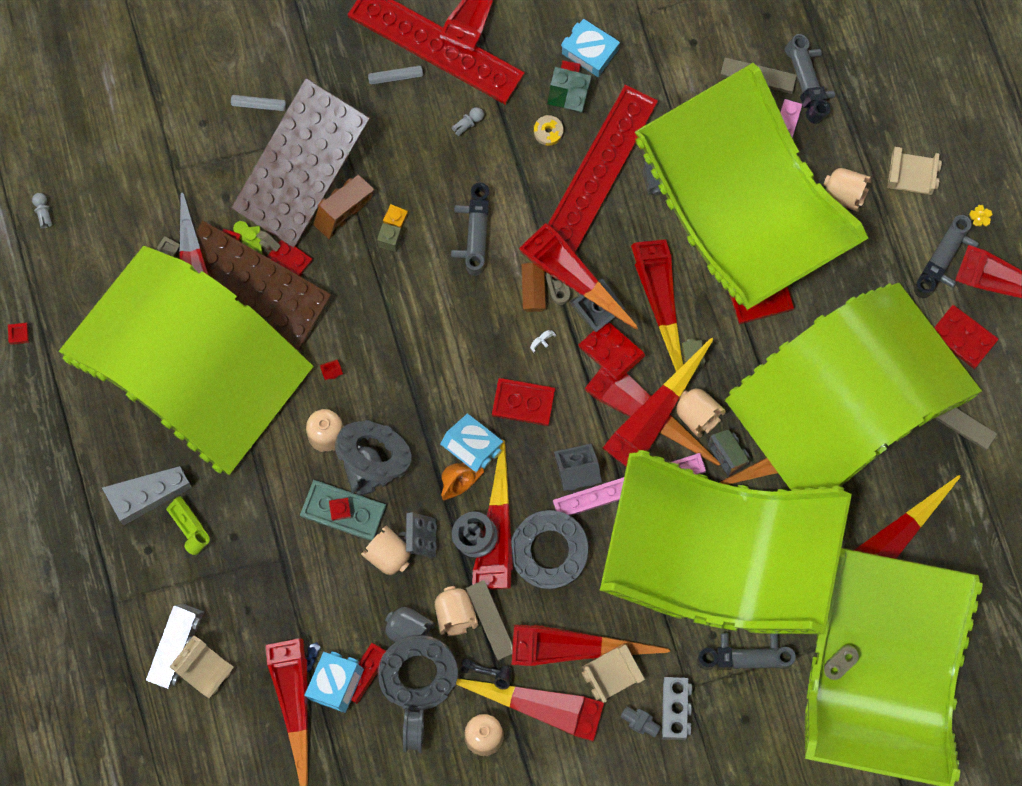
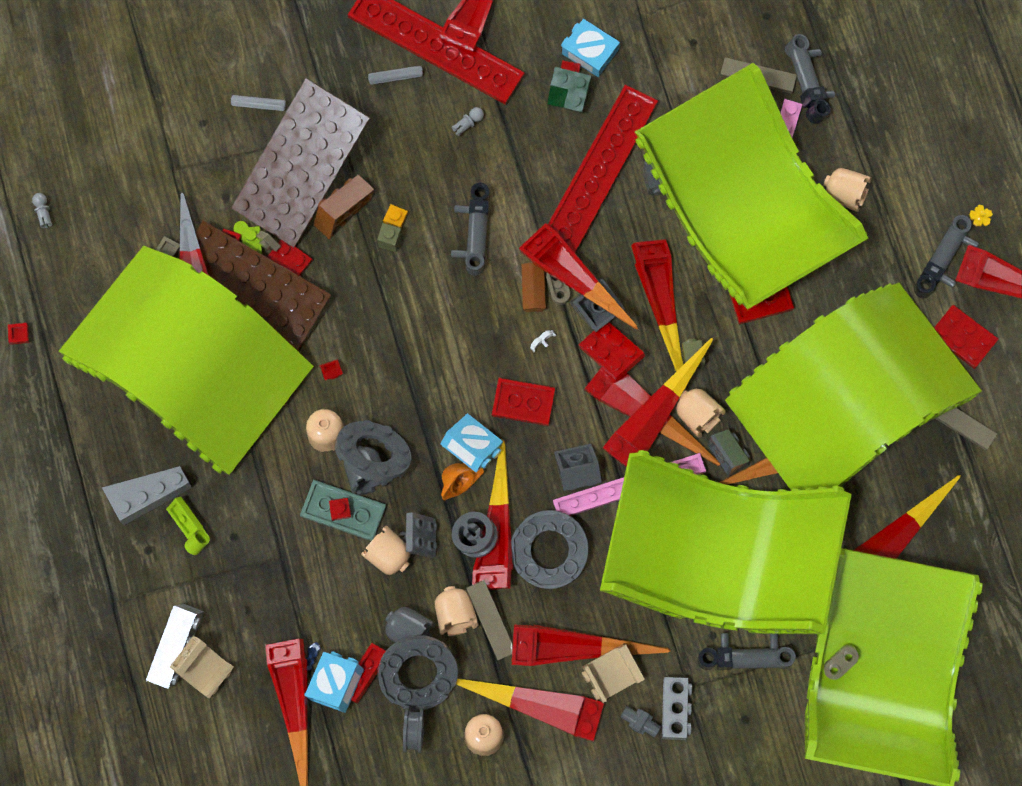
black brick [461,659,512,690] -> none
piece [534,115,563,146] -> none
tan panel [887,147,942,195] -> none

